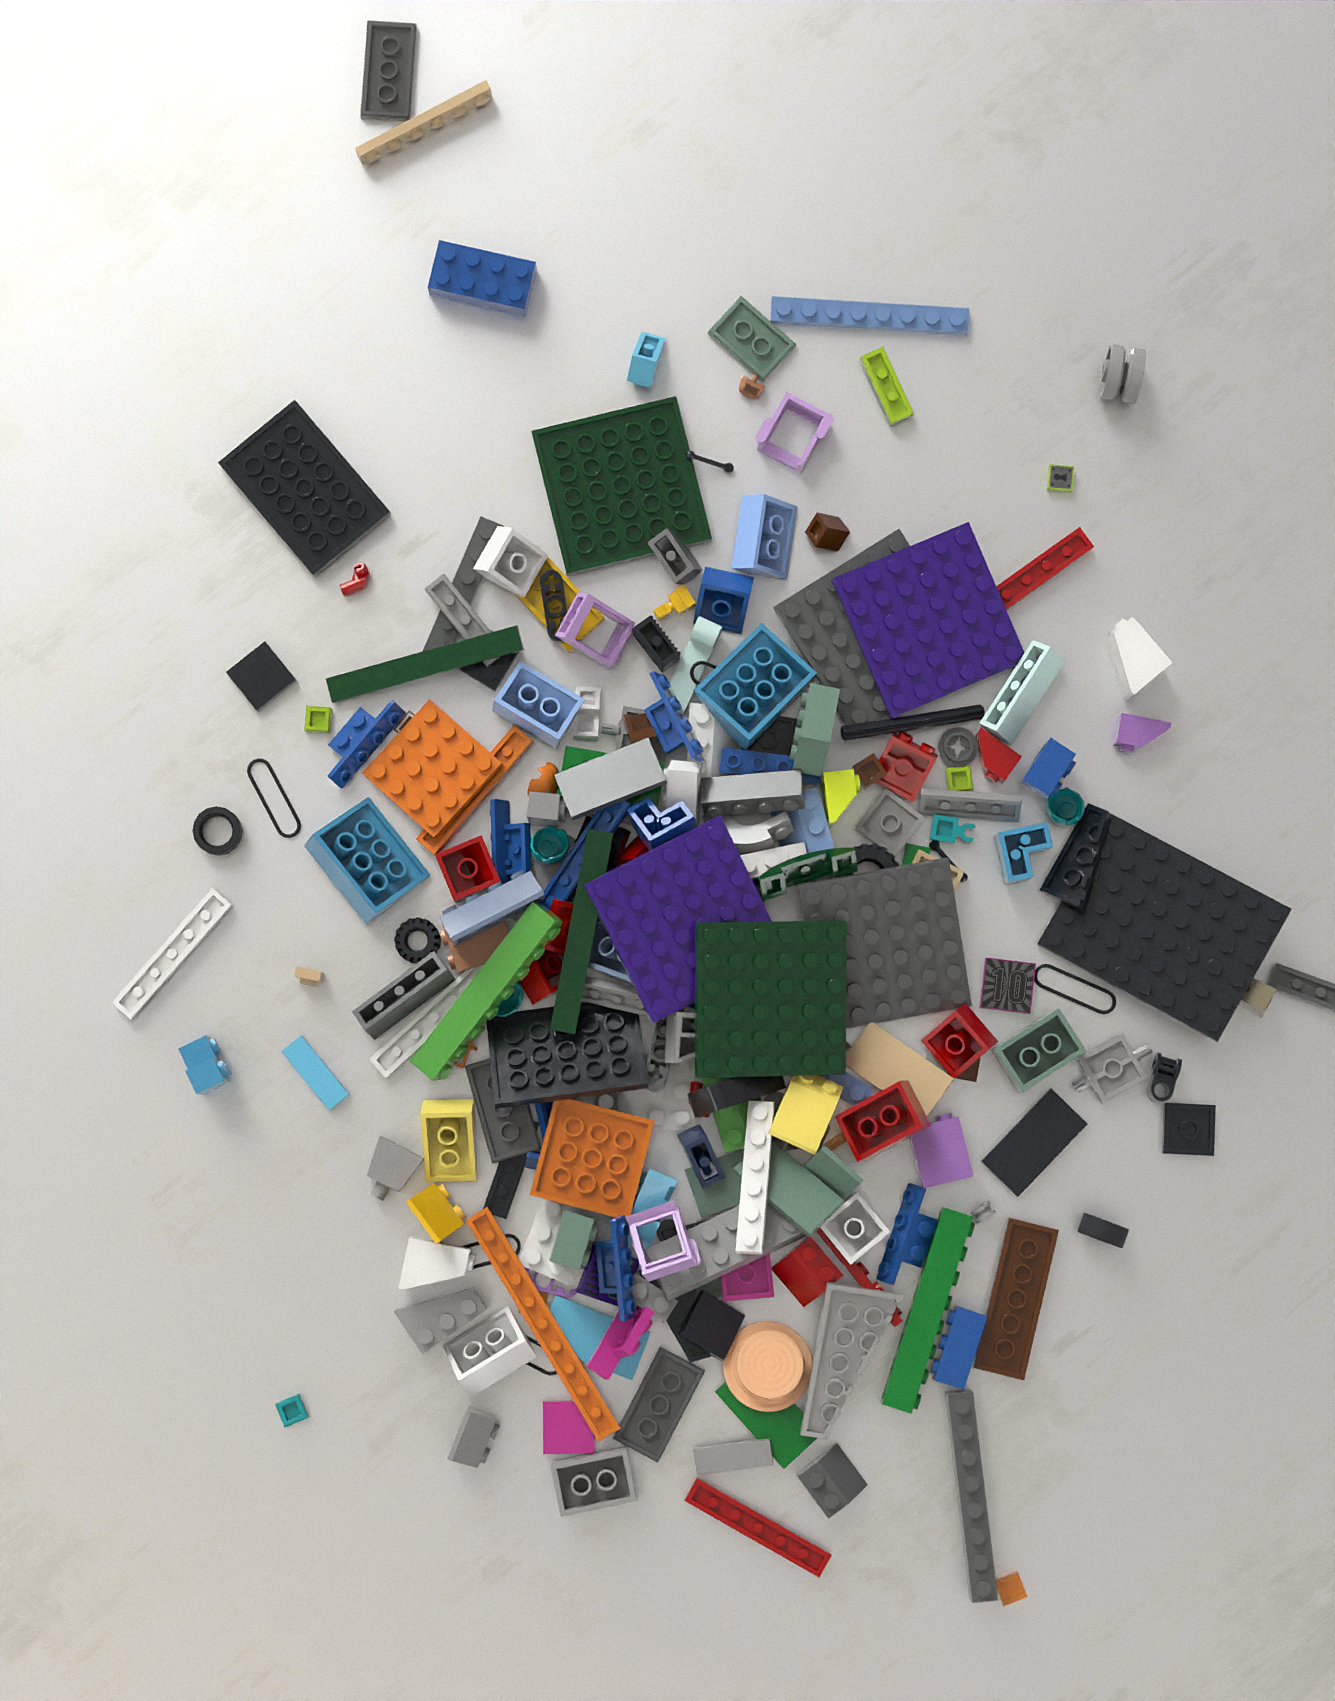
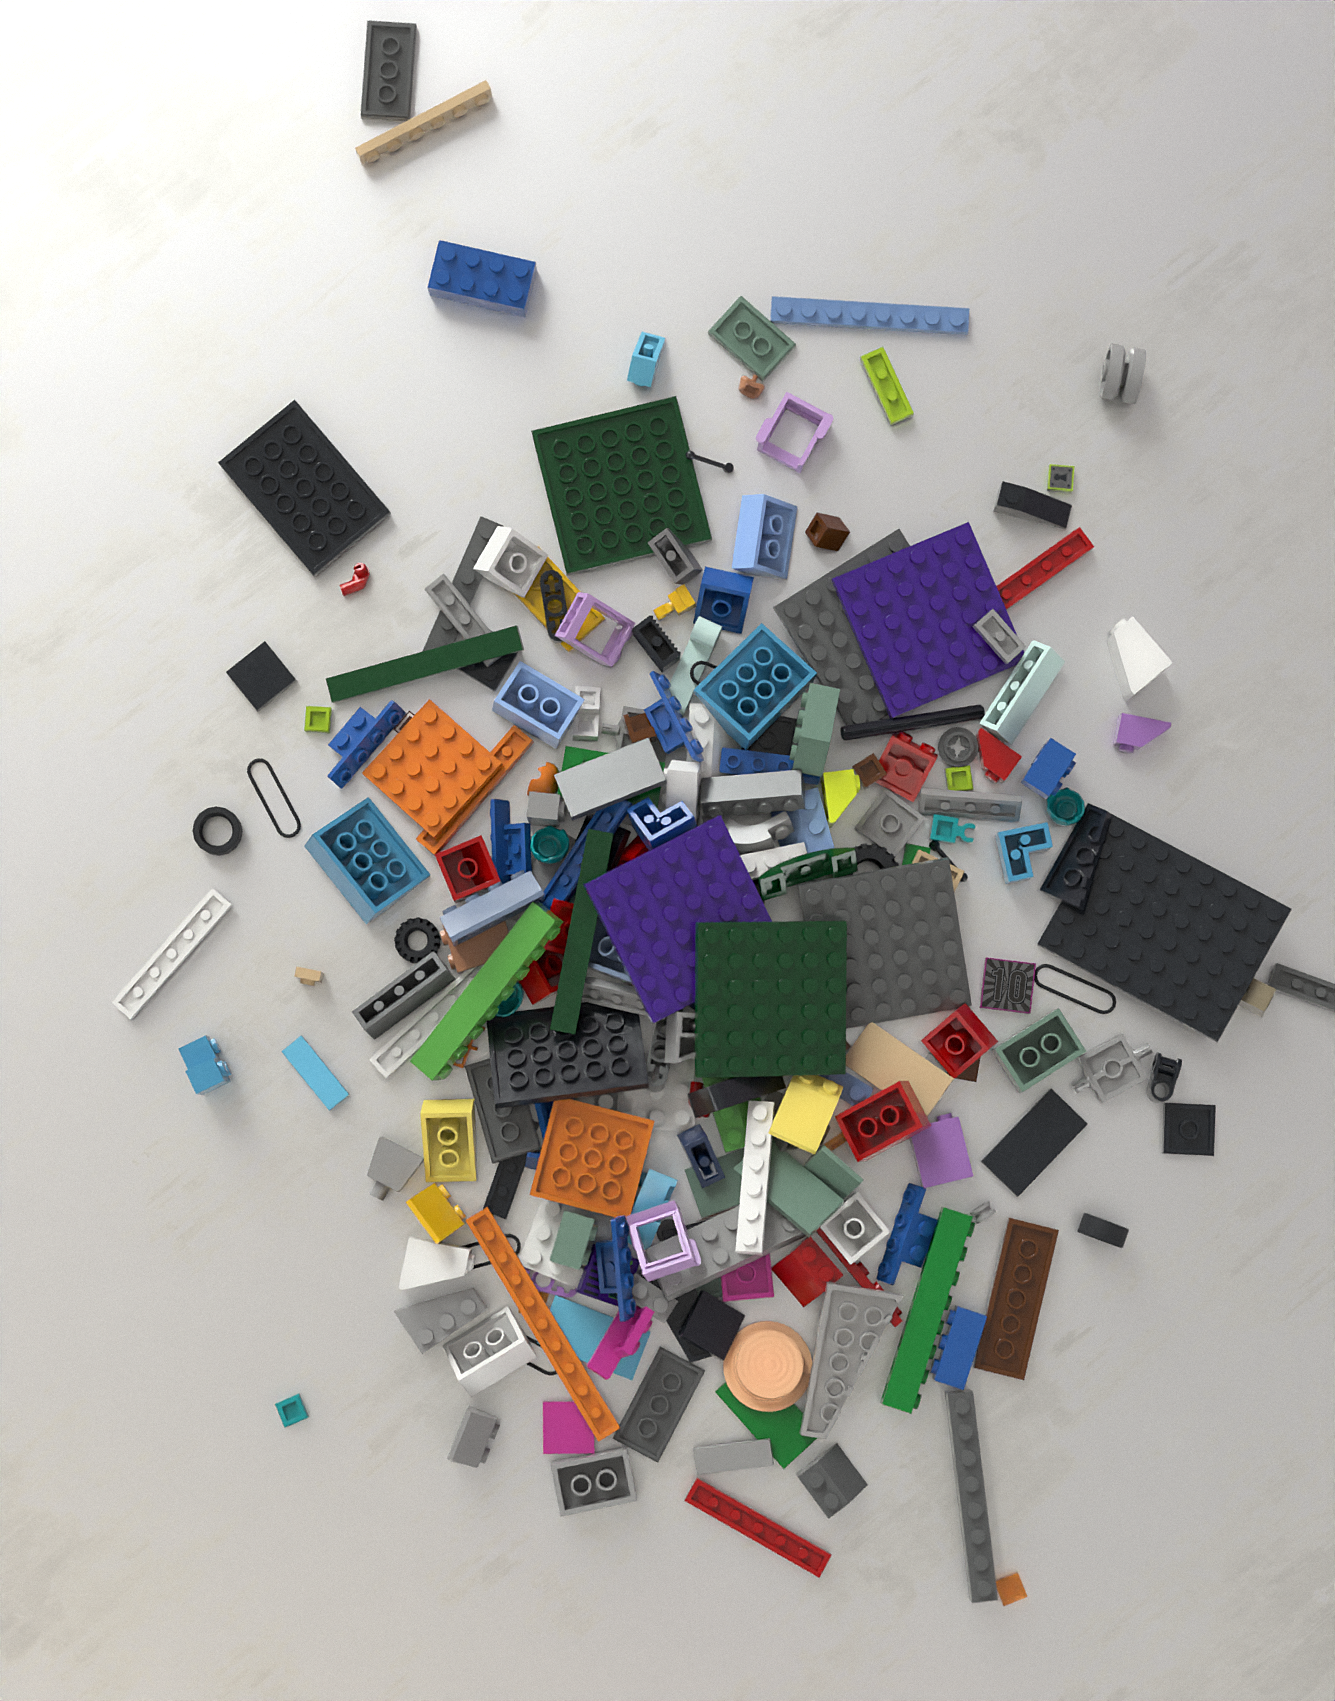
none -> light grey plate [972,609,1026,664]
none -> black slope [993,481,1072,530]

